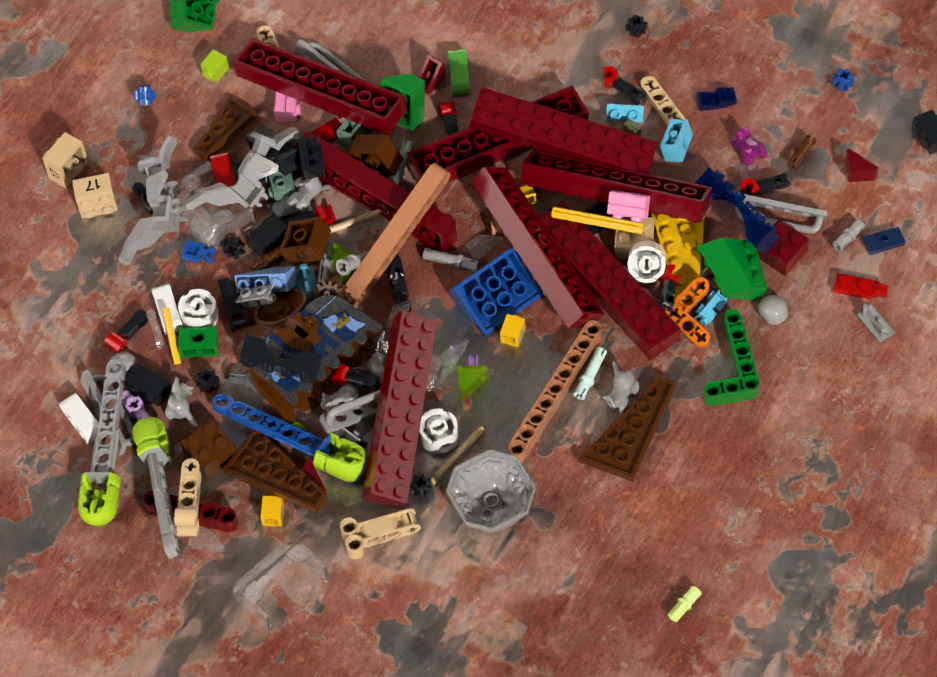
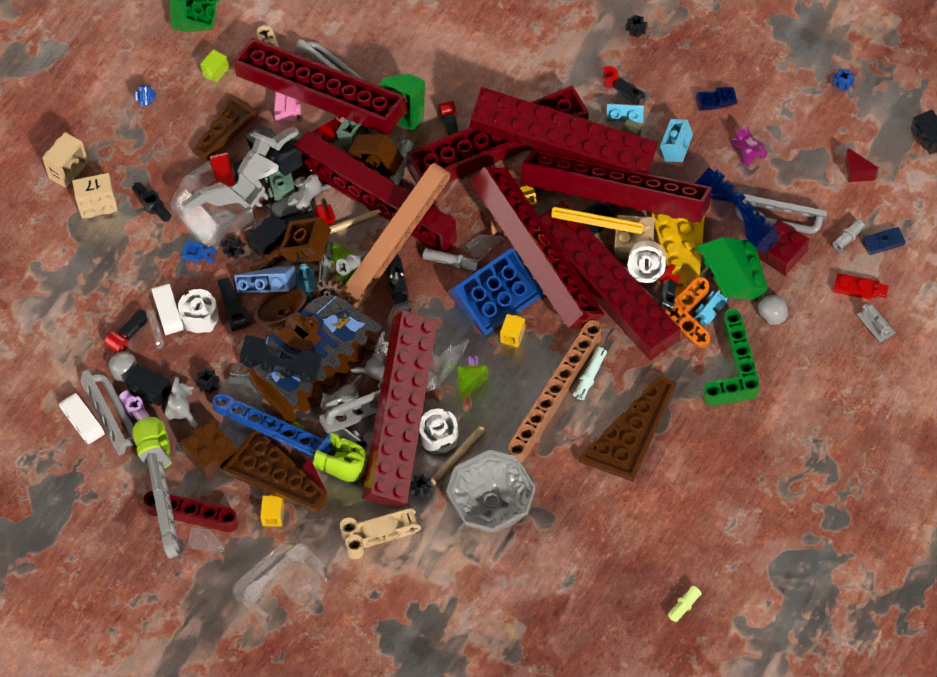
piece [78,359,126,526] -> none
light grey piece [118,135,188,266] -> none
yellow bar [162,308,182,365] -> none
tan piece [174,458,202,537] -> none
green brick [178,326,219,358] -> none
light grey hinge [236,285,276,308] -> none
black hinge [298,137,326,179] -> none
black piece [331,364,381,391] -> none
dark red slope [418,54,445,95] -> none
bright green beam [448,49,471,96] -> none
light grey animal [603,361,639,414] -> none
bright pink brick [607,190,651,222] -> none
tan beam [641,76,685,126] -> none
black piece [739,173,791,196] -> none
reddish brown pin [786,135,816,170] -> none

